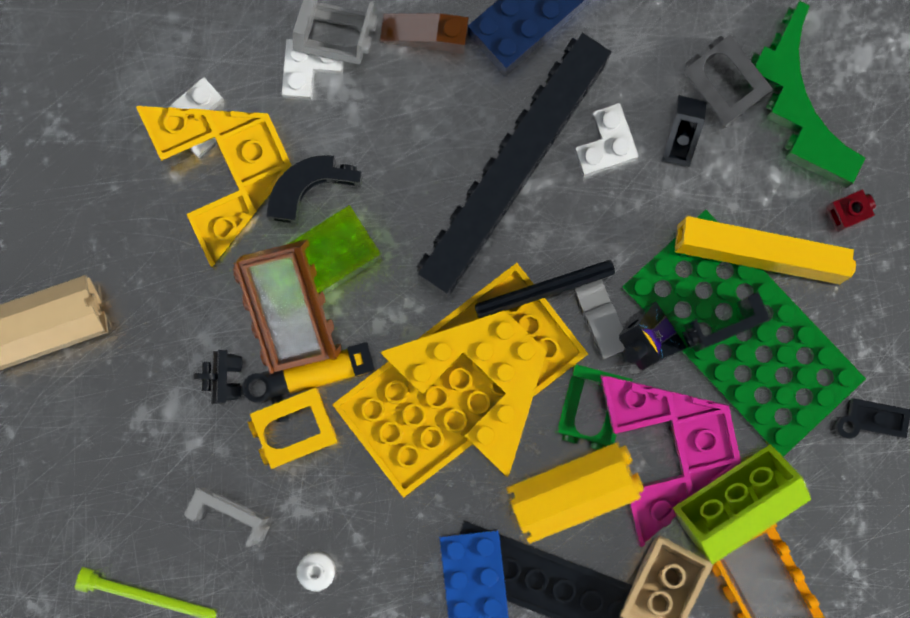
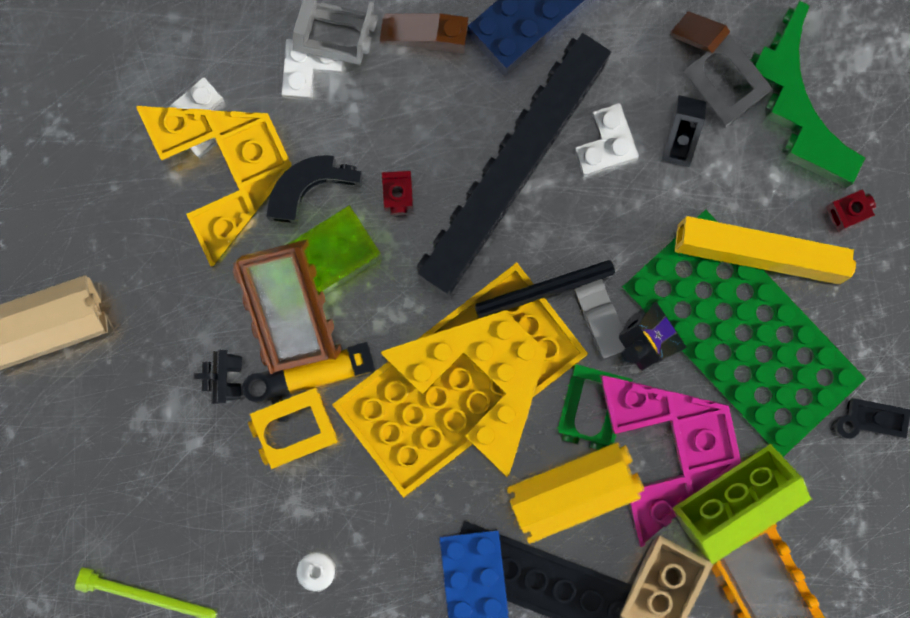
light grey panel [184,488,270,547] -> none
black panel [682,292,771,352] -> none
none -> dark red brick [382,171,413,216]
none -> reddish brown tile [670,11,730,53]

